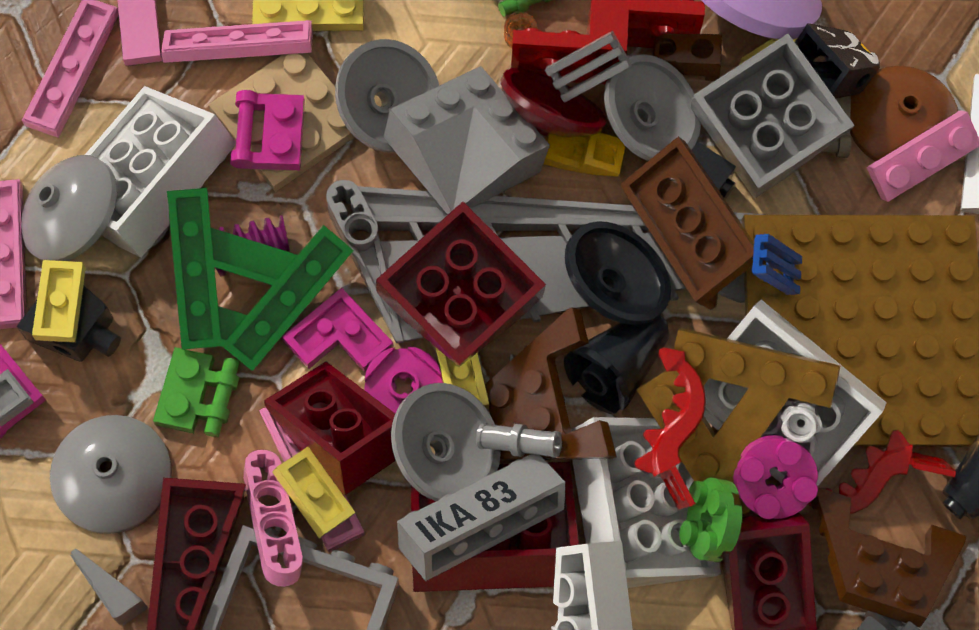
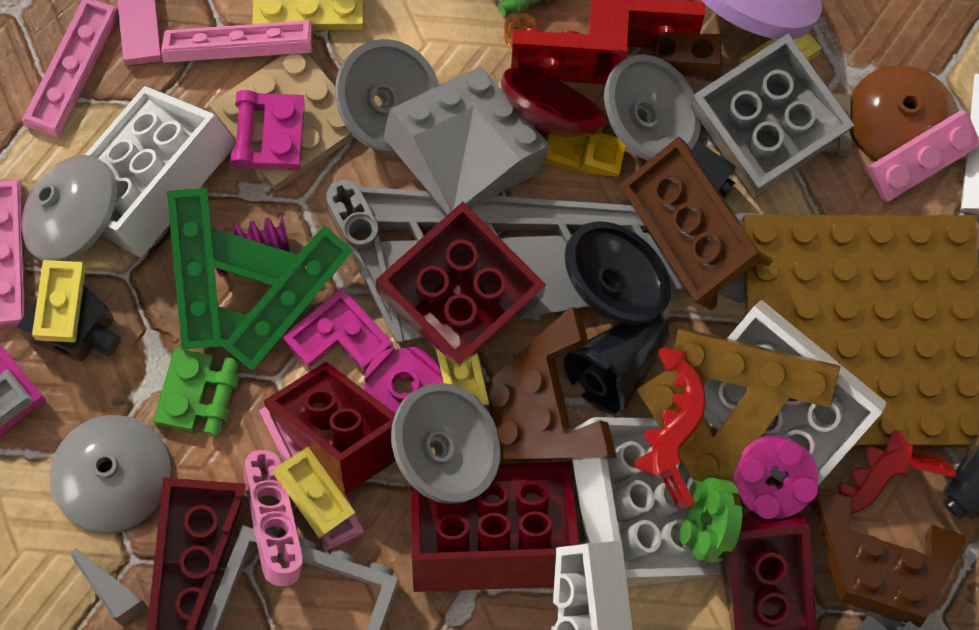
light grey brick [397,454,565,581] -> none
light grey pin [476,423,562,458] -> none
light grey tile [545,31,631,103] -> none
blue tile [752,234,802,295] -> none
white plate [781,403,822,443] -> none
black torso [795,23,880,99] -> none

